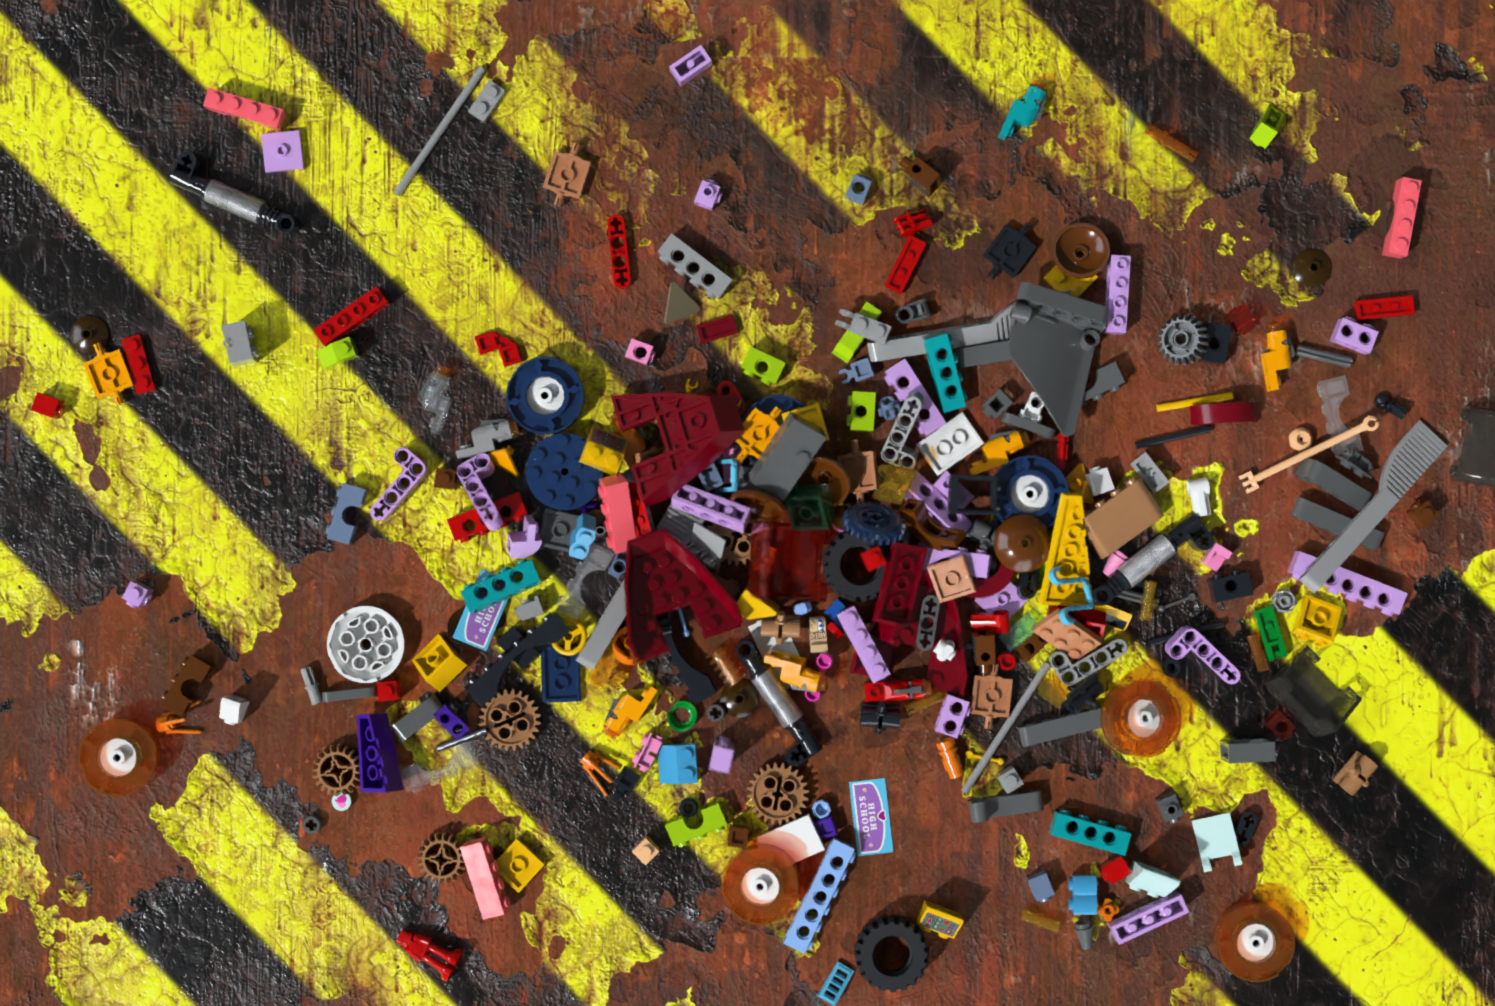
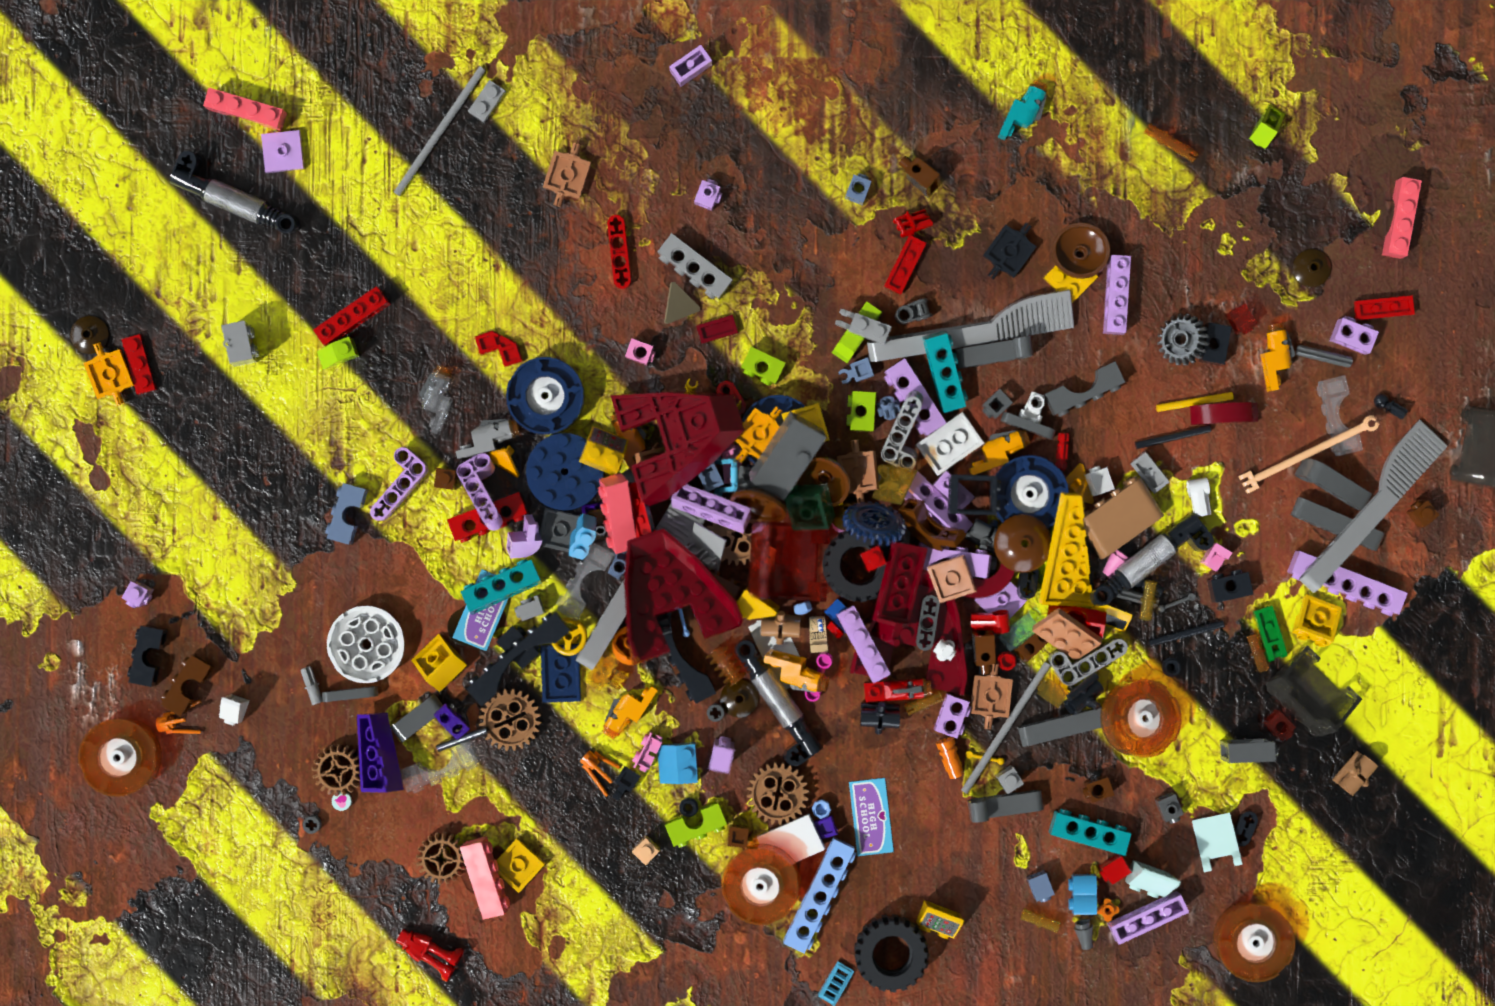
red brick [31,392,65,419] -> none
red brick [377,679,402,702] -> none
green piece [667,700,697,732] -> none
dark grey panel [1008,282,1109,437] -> none
medium azure piece [1048,566,1095,625] -> none
lavender beam [1165,625,1240,684] -> none
light grey plate [1272,589,1296,613] -> none
light nougat plate [1289,427,1313,451] -> none
dark grey hinge [1335,447,1373,479] -> none
none -> black arch [127,625,168,687]
none -> reddish brown brick [1082,775,1114,803]

